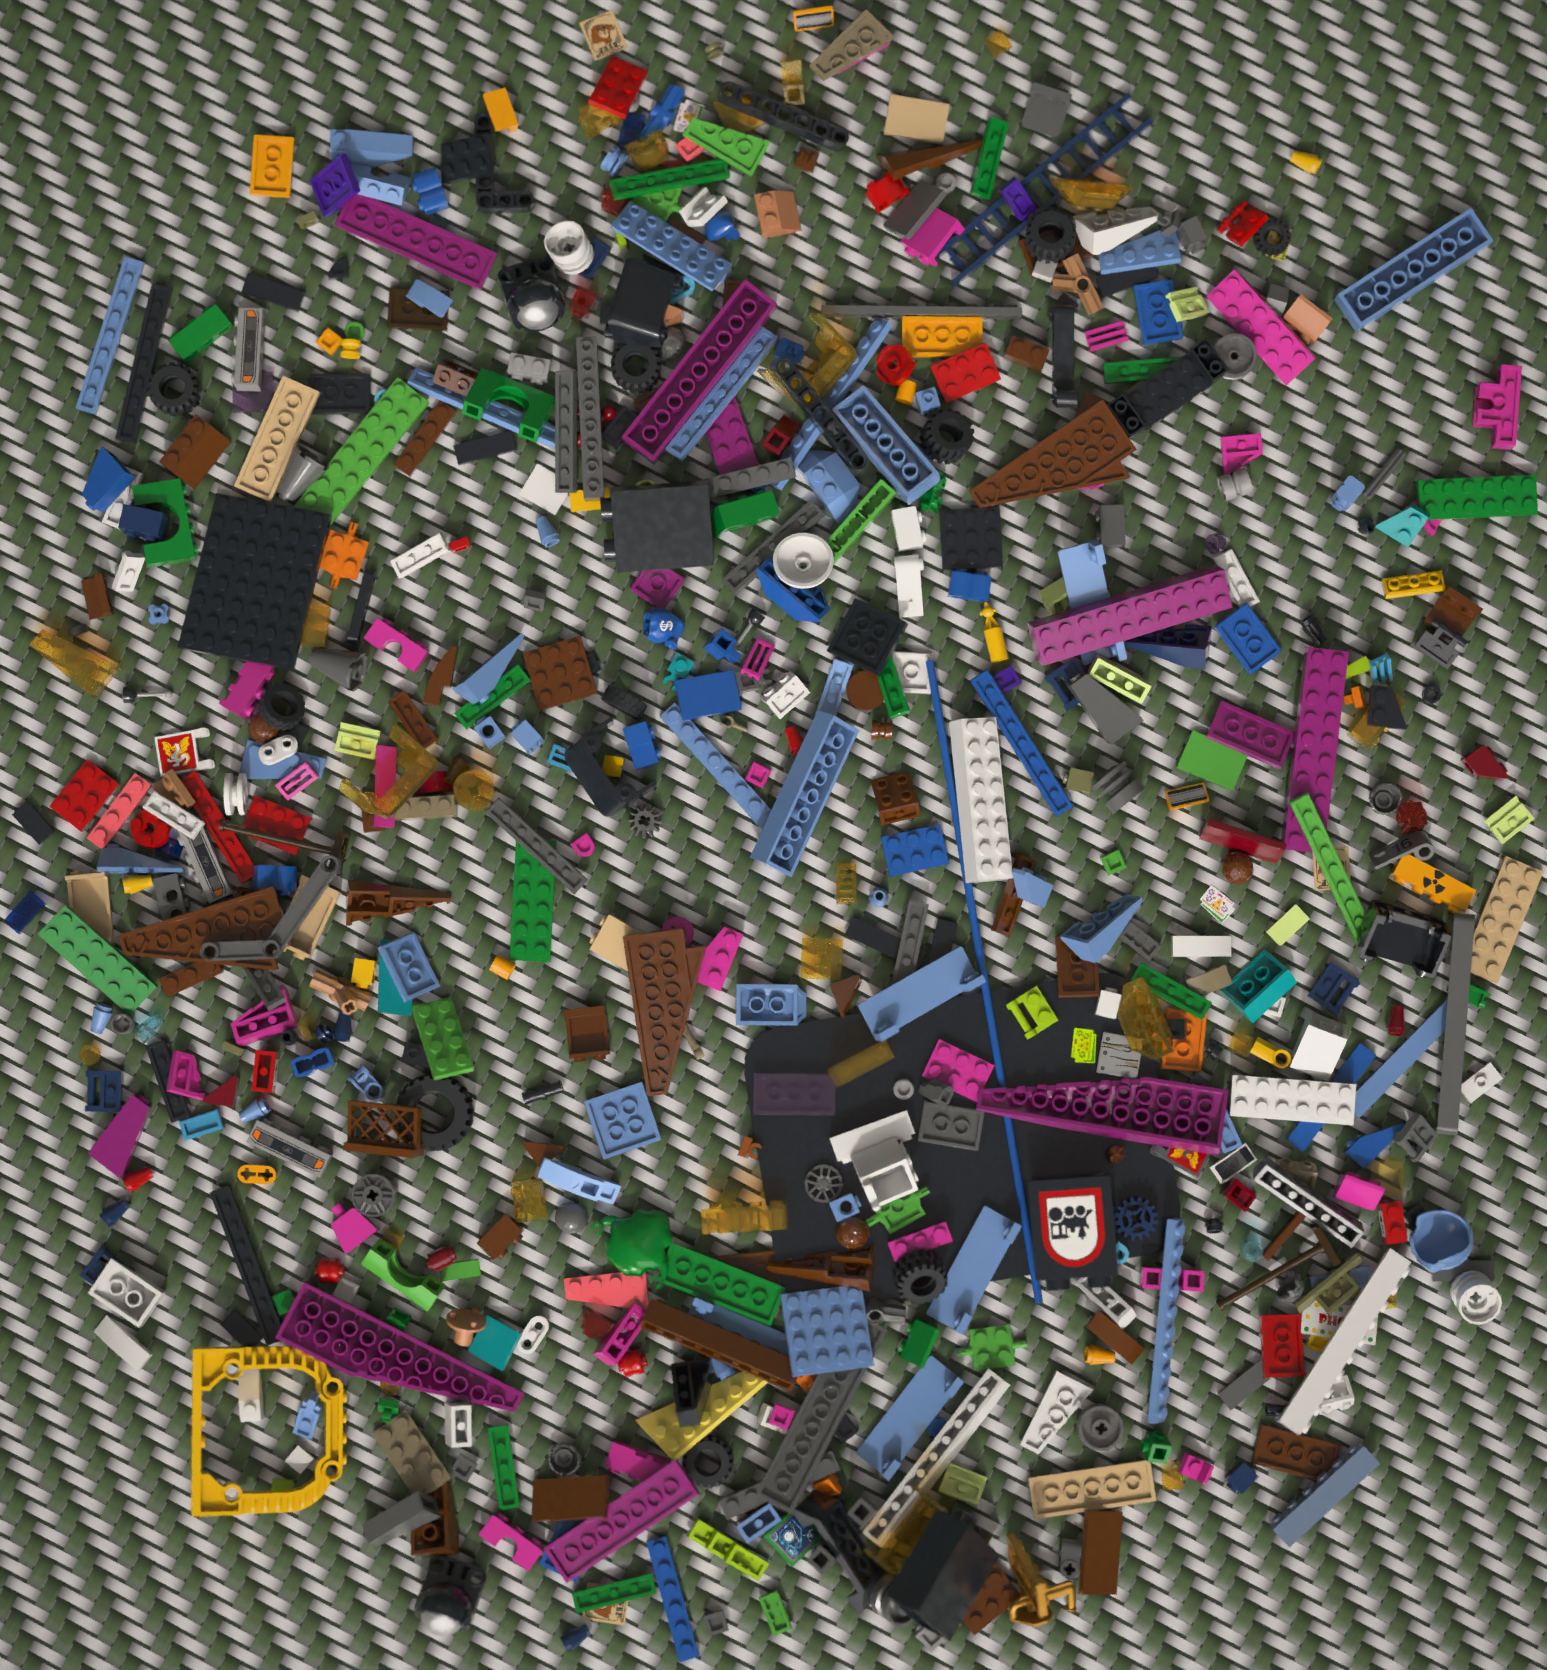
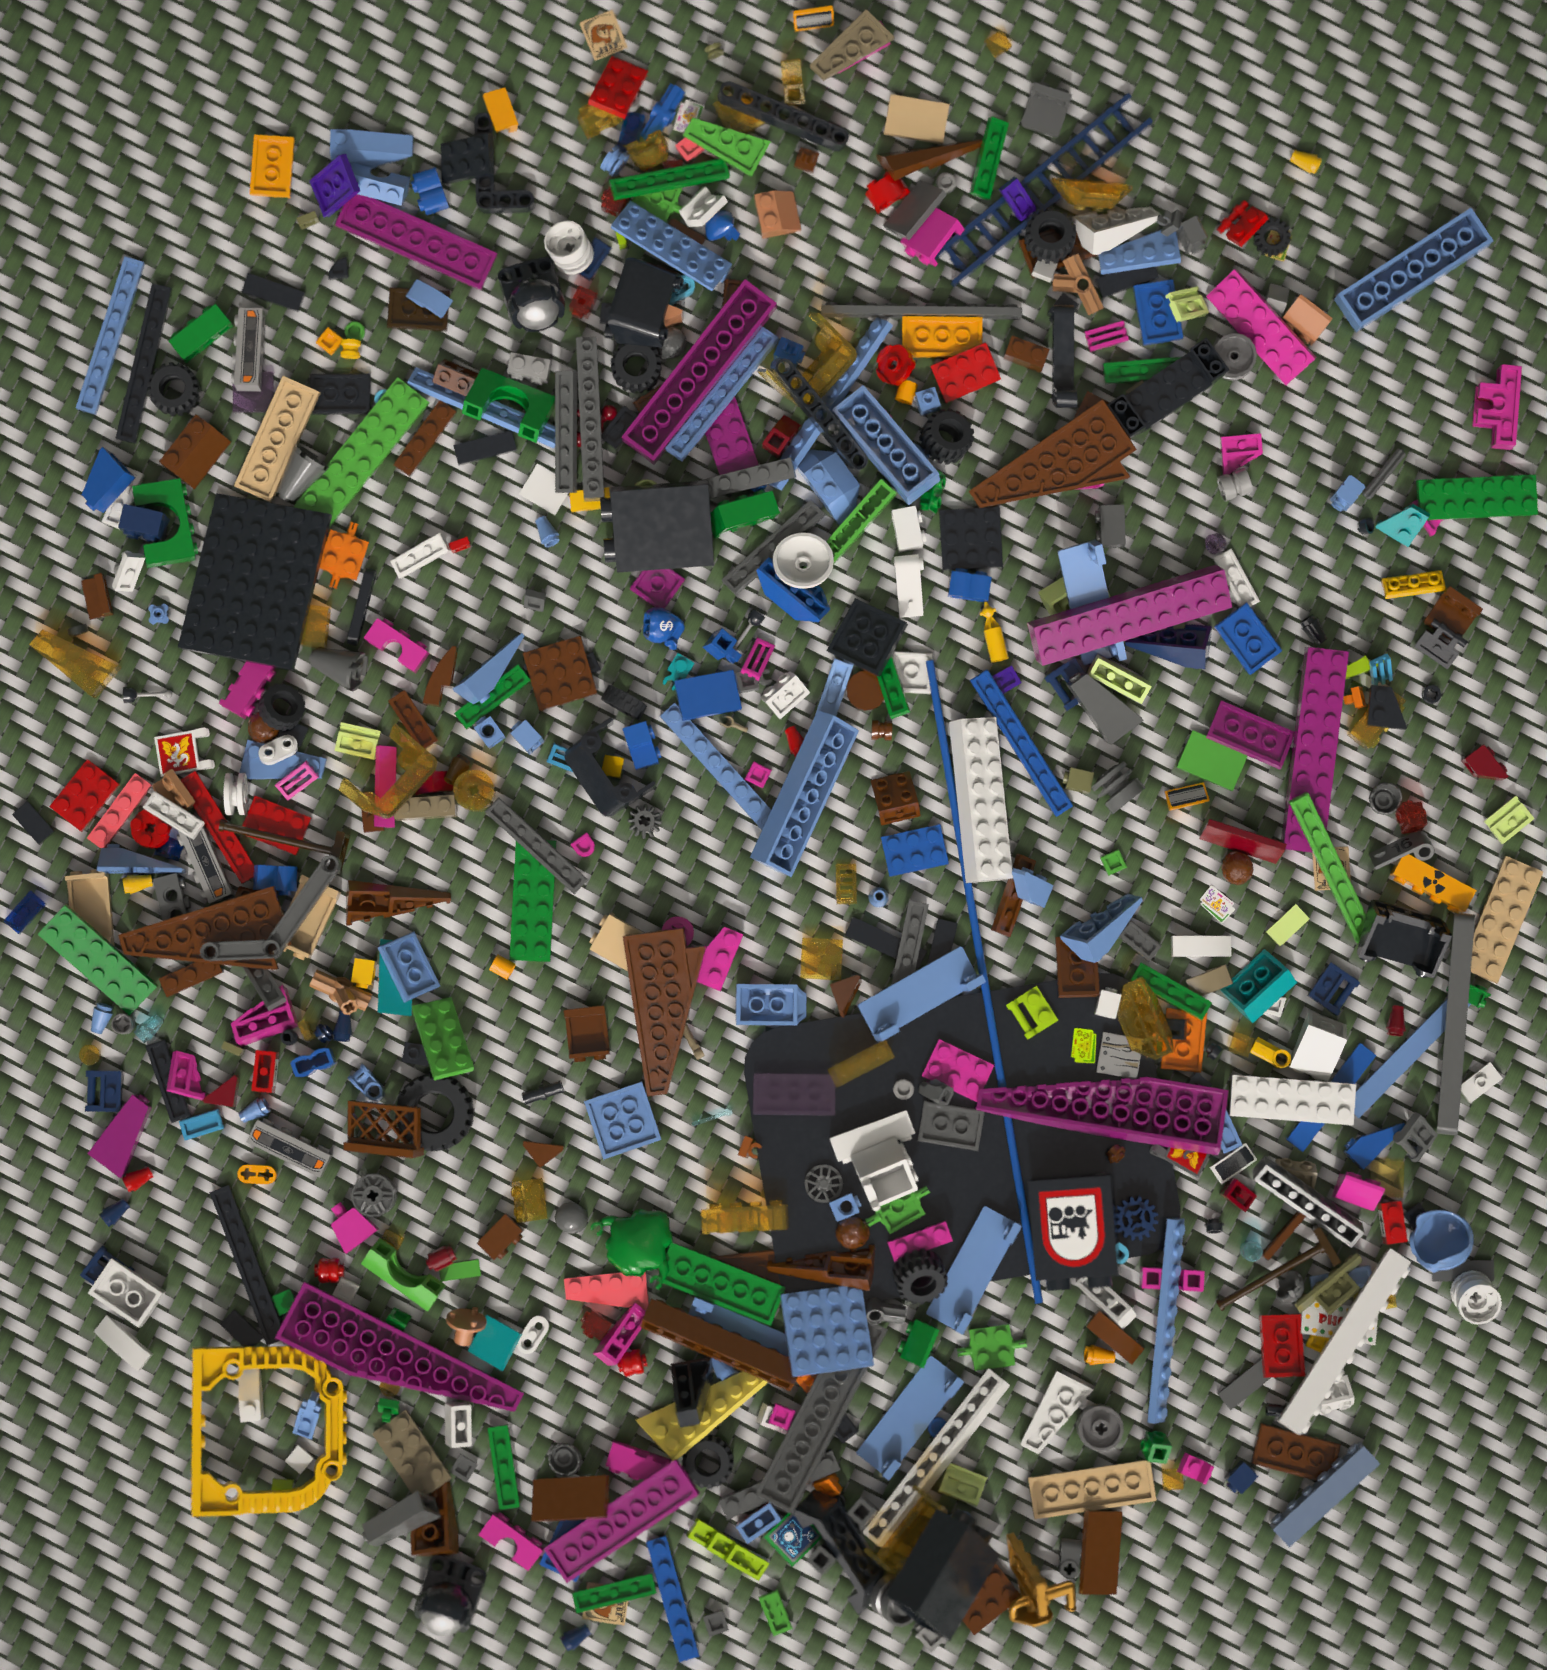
light blue slope [537,1157,621,1204] -> none
none -> clear light blue hinge [691,1108,732,1127]

